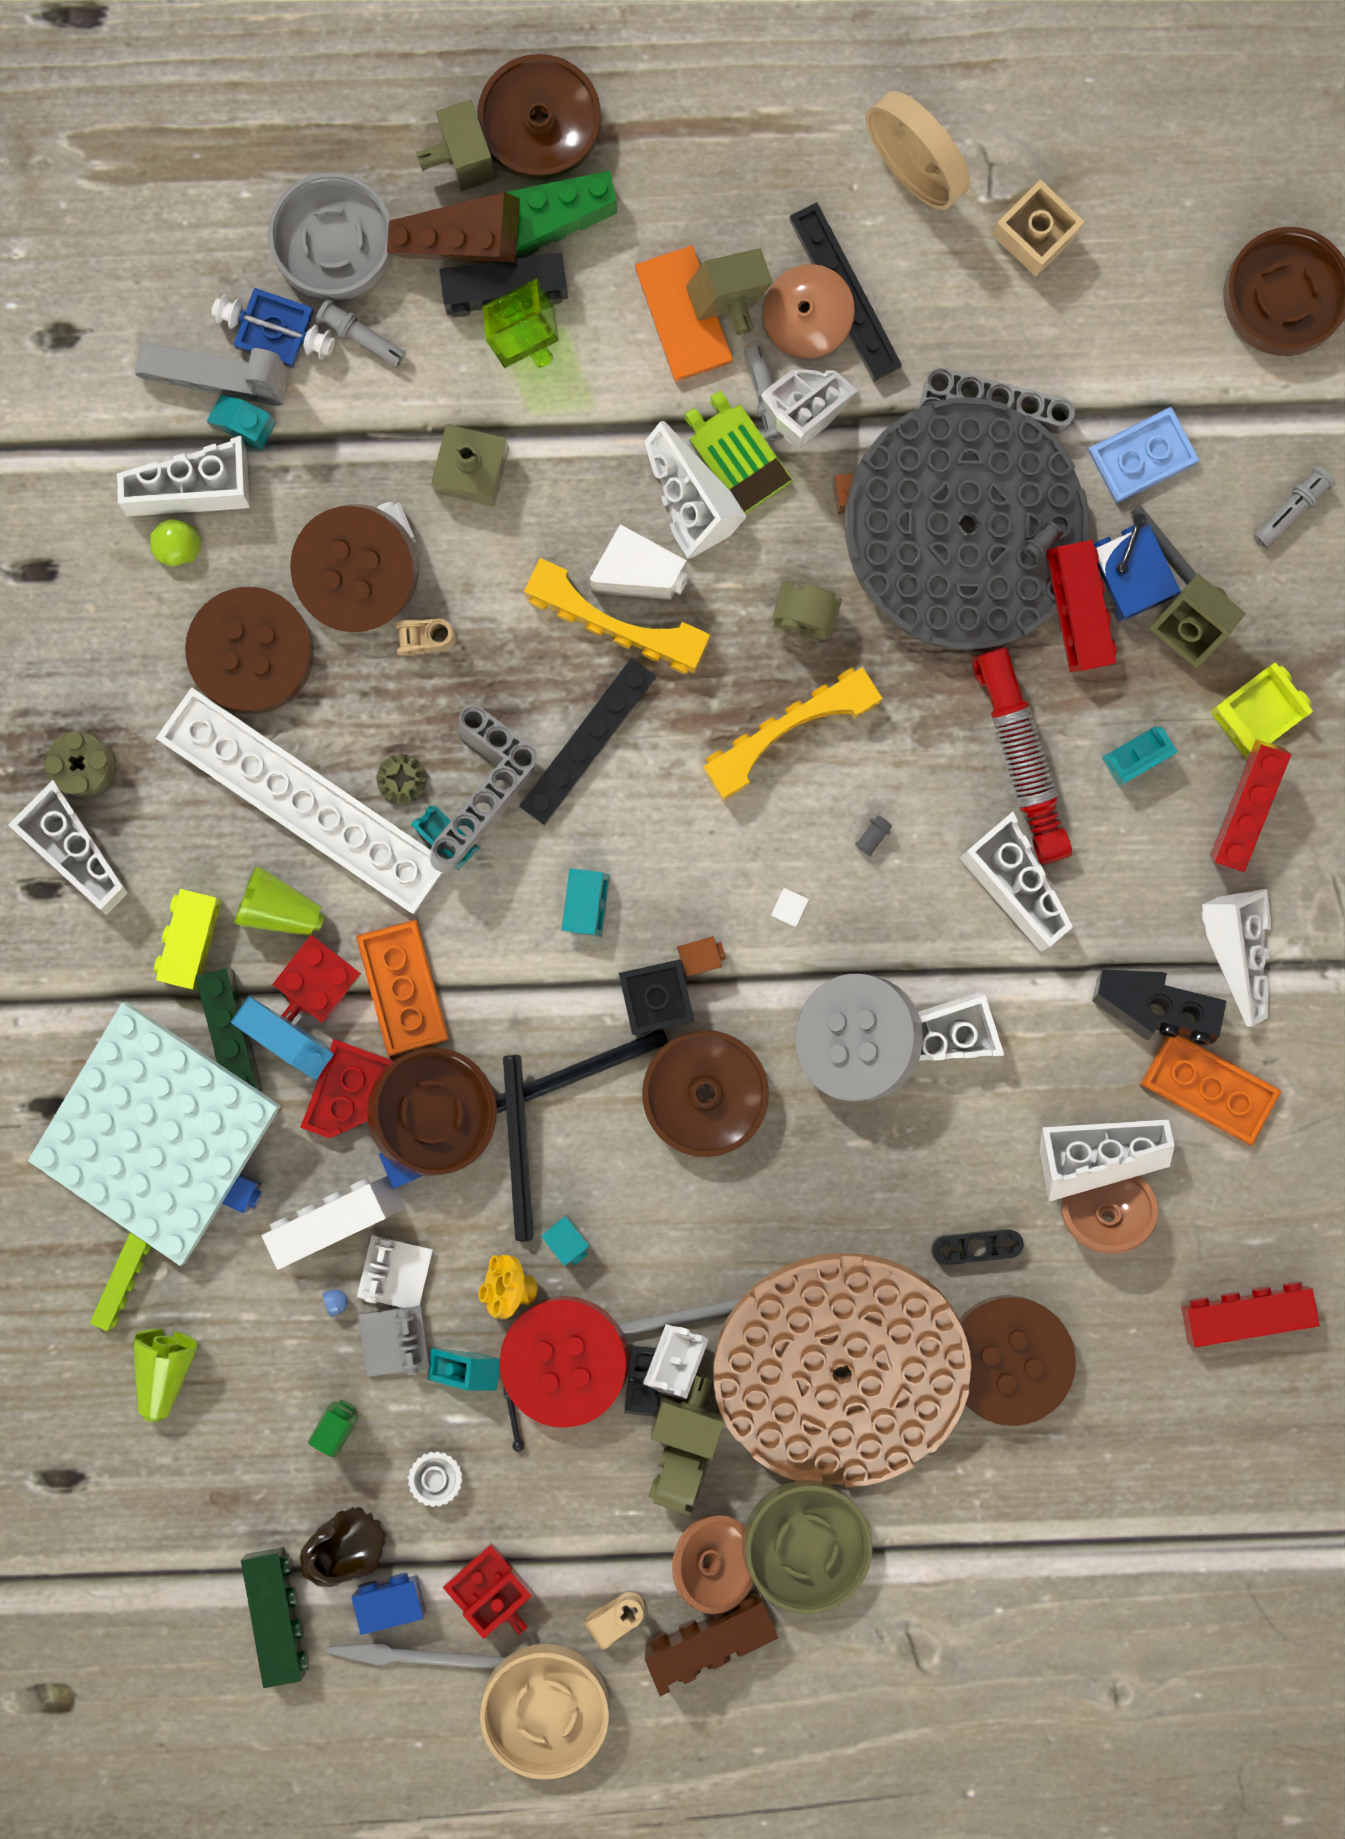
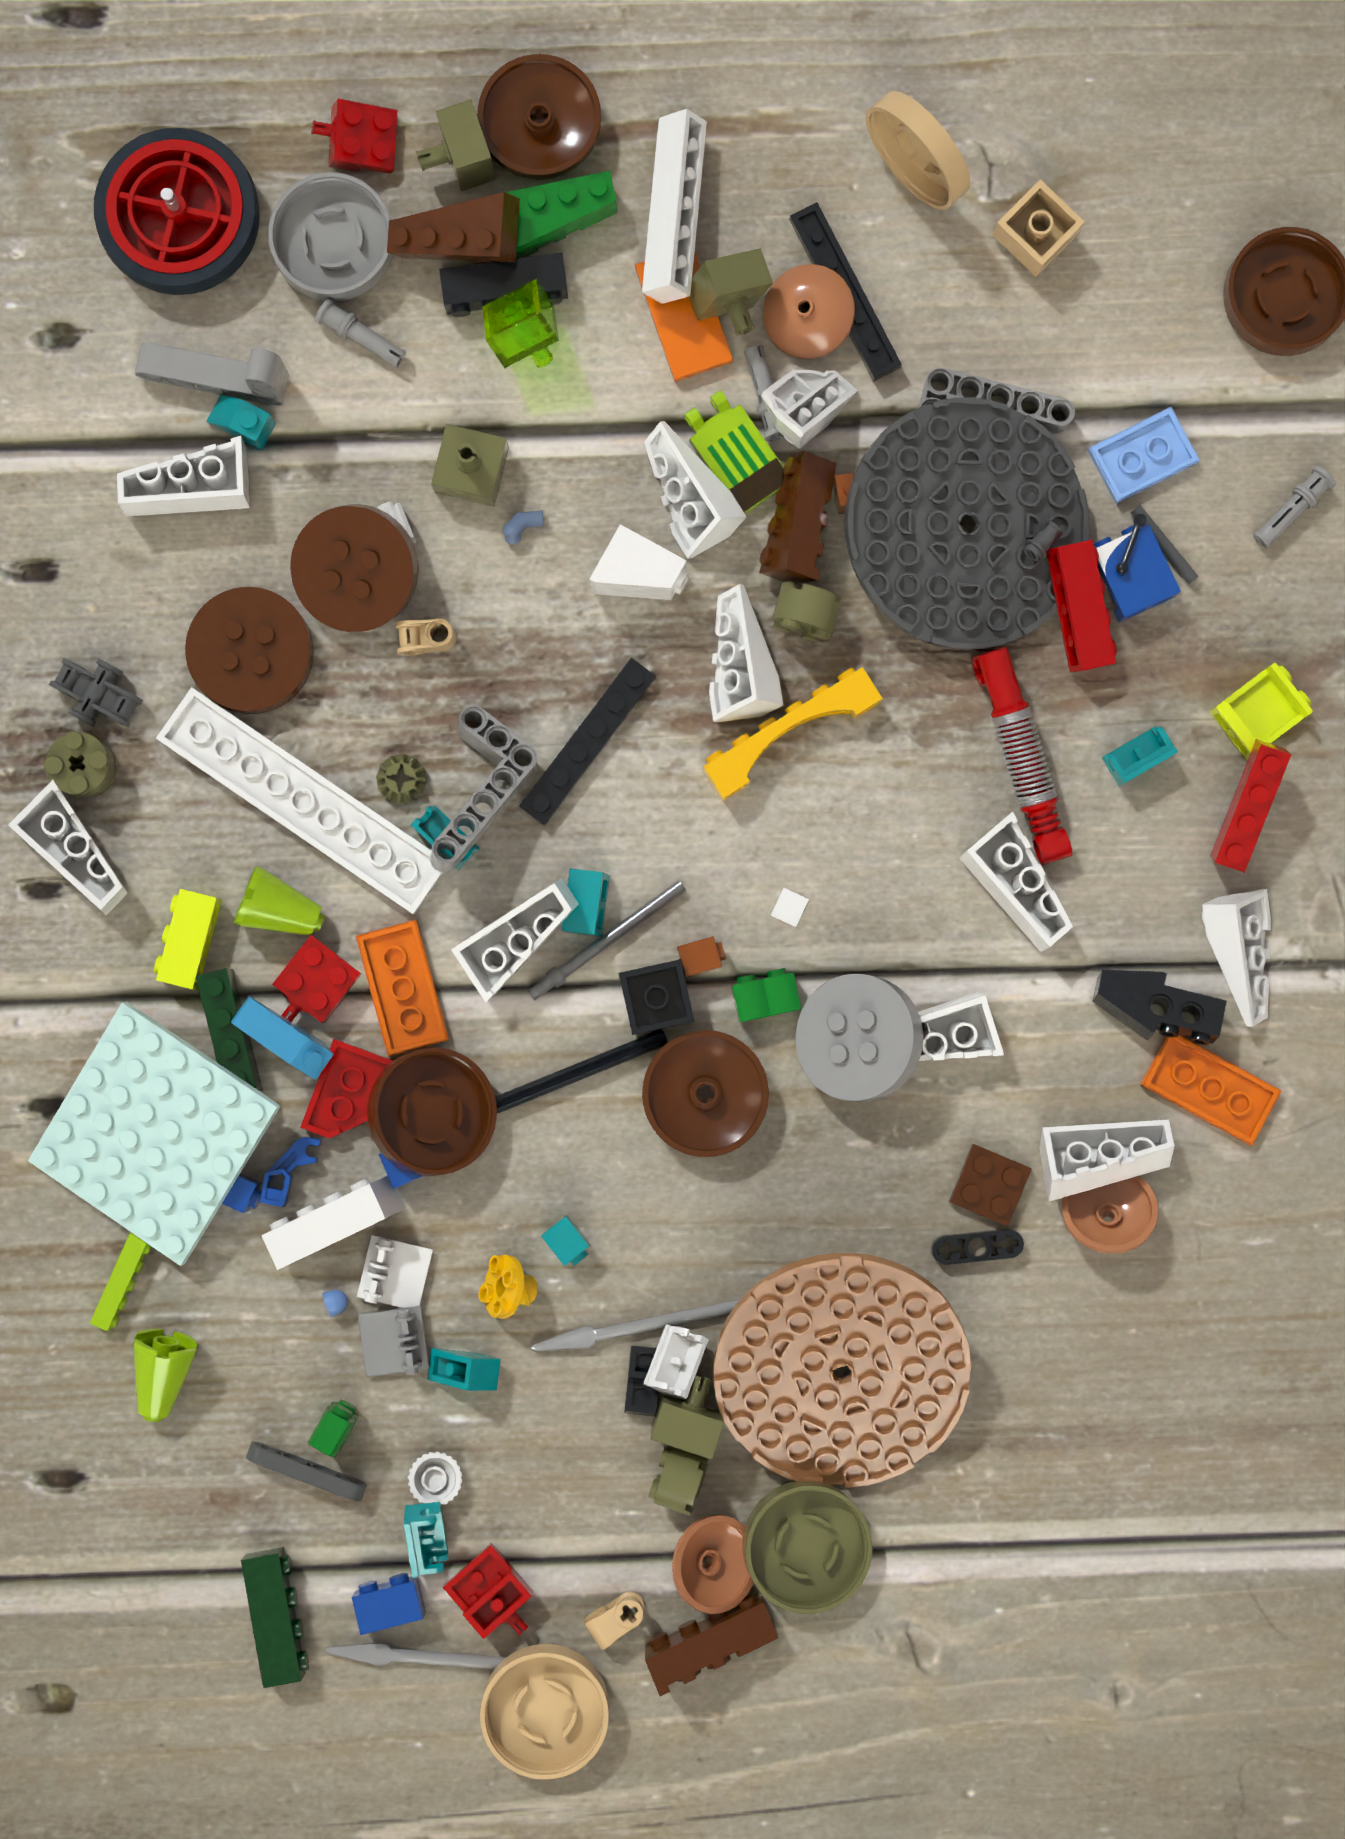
lime hair [150,519,201,567] -> none
blue plate [212,288,335,368] -> none
dark brown piece [300,1507,386,1587] -> none
red piece [500,1296,629,1428] -> none
black axle [503,1054,534,1242] -> none
black hinge [504,1387,525,1452] -> none
yellow arch [524,558,710,674] -> none
dark grey pin [855,815,892,856] -> none
reddish brown piece [960,1295,1076,1426] -> none
olive brick [1149,573,1246,668] -> none
red brick [1181,1282,1320,1348] -> none
none -> dark grey axle [49,658,143,727]
none -> red wheel [94,128,260,295]
none -> dark grey beam [246,1441,367,1501]
none -> blue piece [260,1137,322,1207]
none -> red plate [311,98,398,174]
none -> teal hinge [404,1502,449,1578]
none -> white wedge [451,878,579,1003]
none -> sand blue arm [503,510,544,544]
none -> flat silver bar [527,880,686,1001]
none -> white brick [642,109,707,304]
none -> white wedge [709,584,783,722]
none -> green brick [731,968,801,1023]
none -> reddish brown wedge [759,451,836,584]
none -> reddish brown plate [948,1144,1032,1226]

